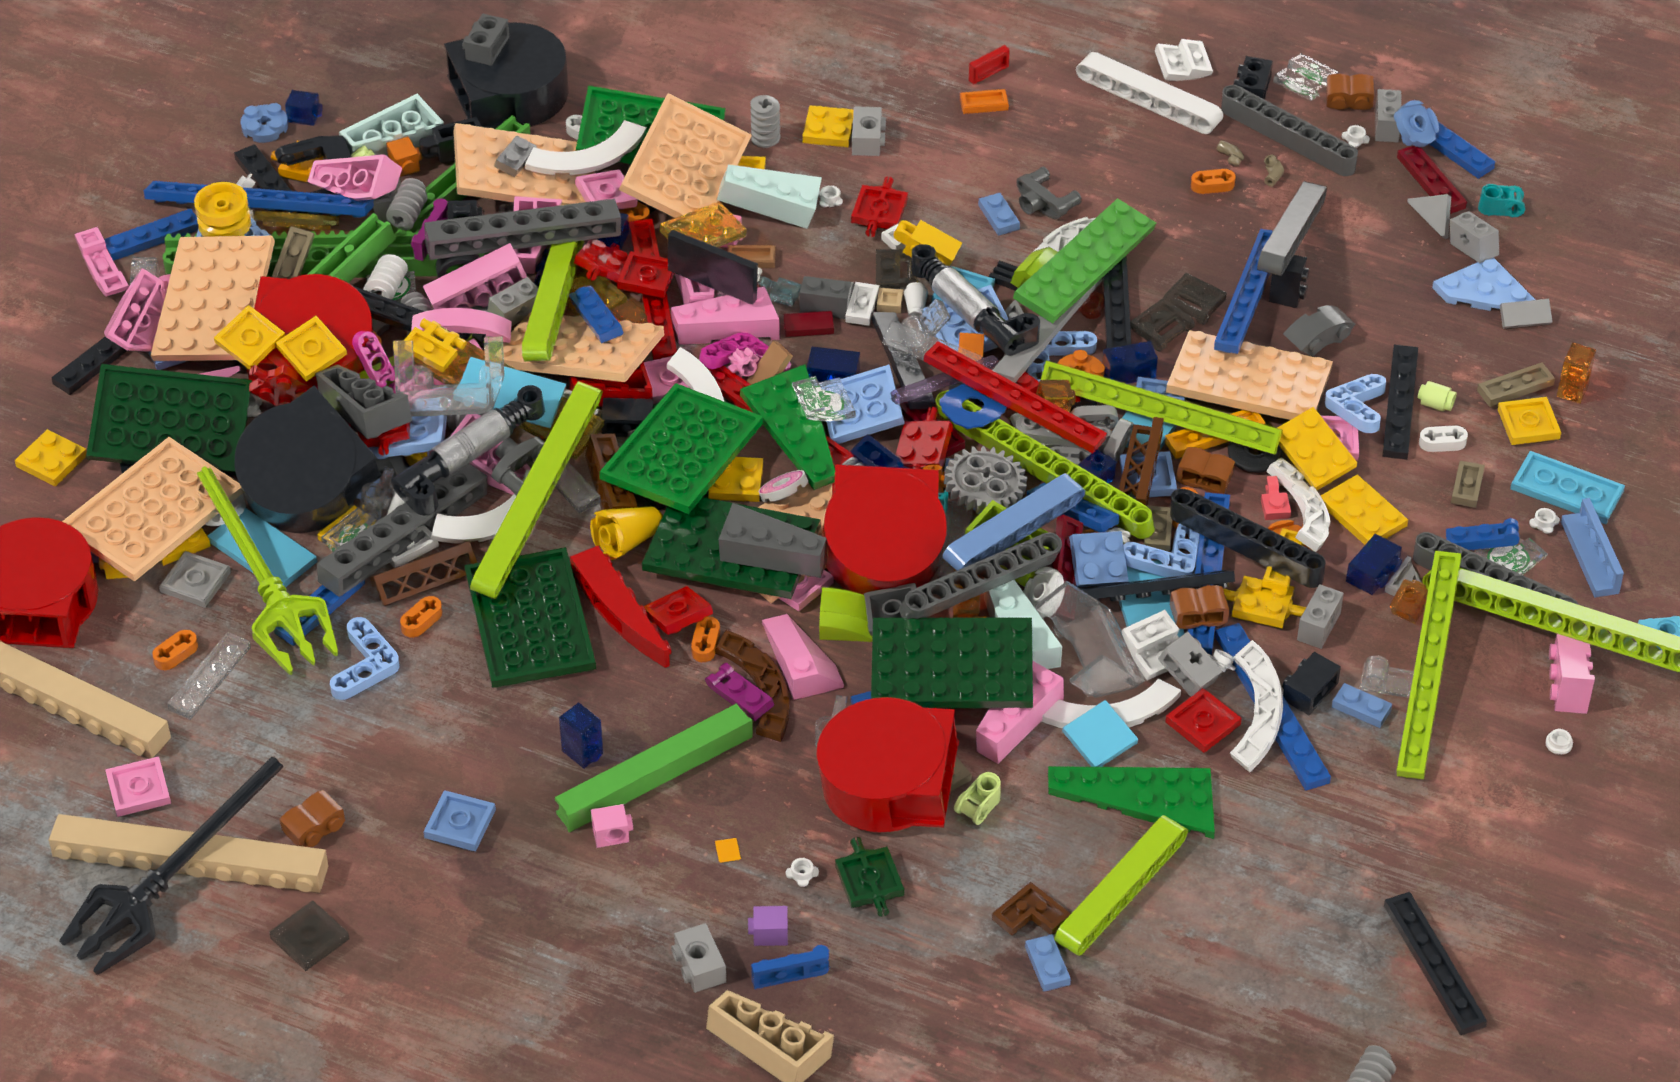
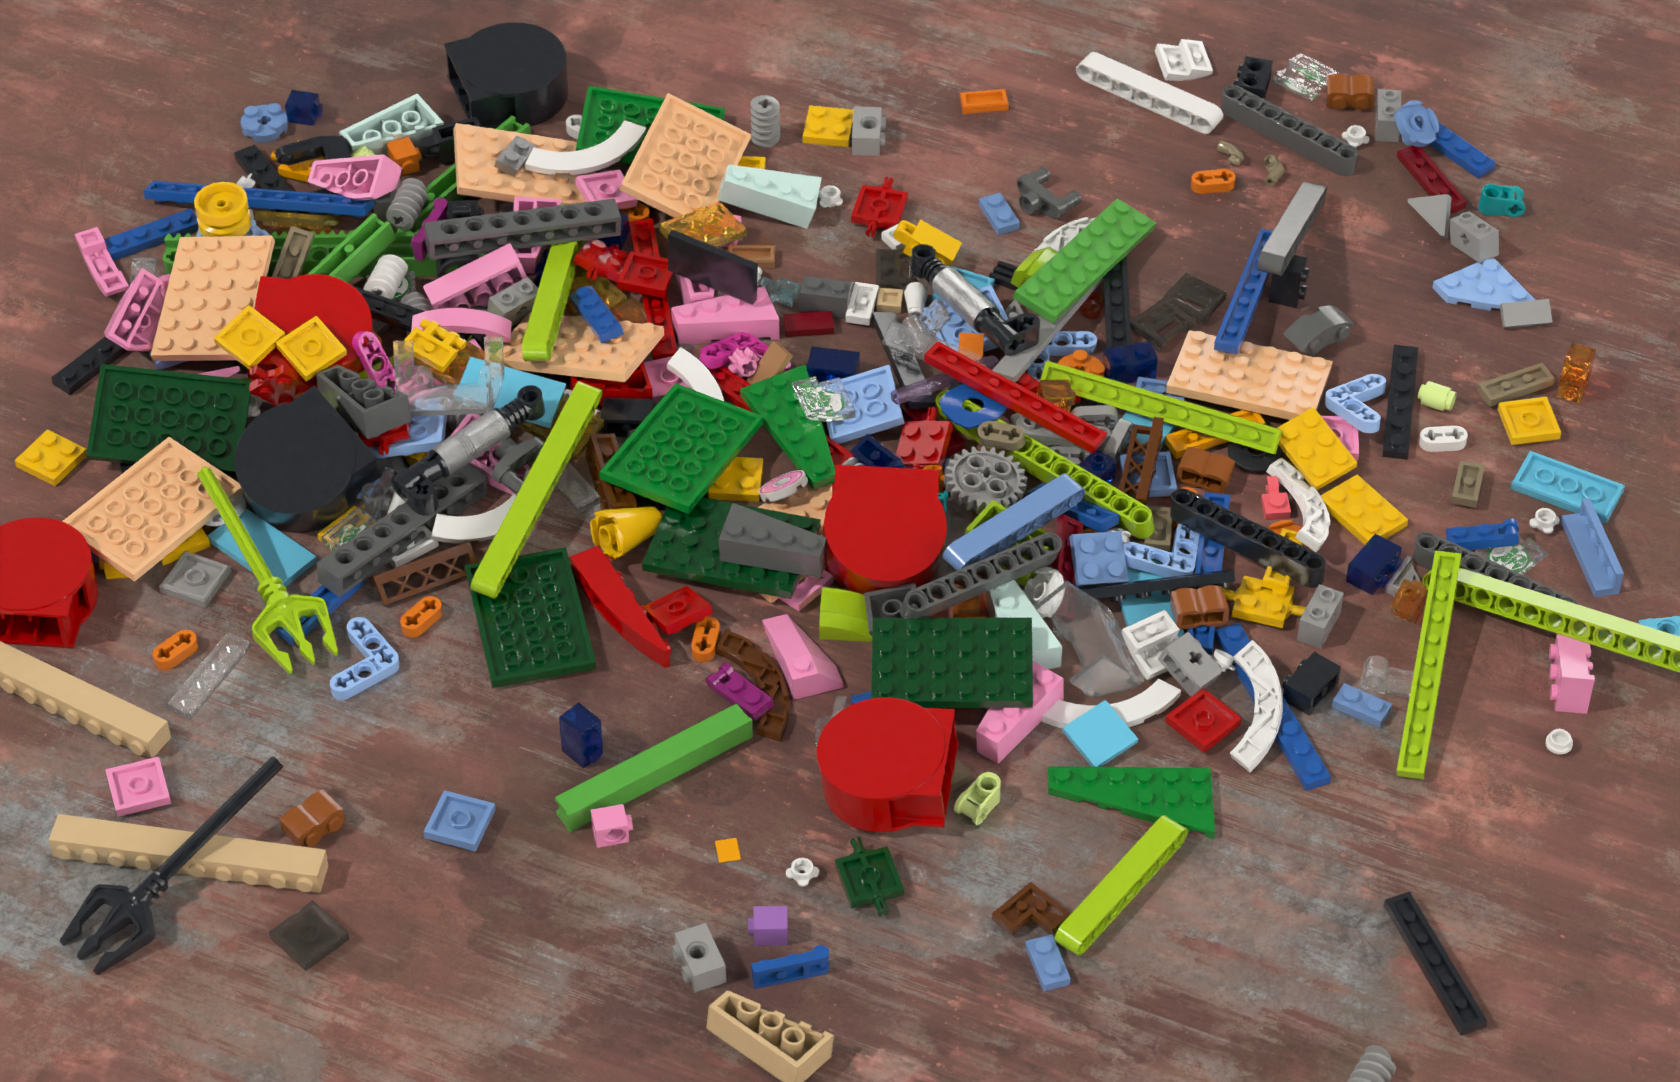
dark grey brick [463,13,509,66] -> none
red tile [969,45,1010,85] -> none
none -> dark tan beam [977,421,1025,451]

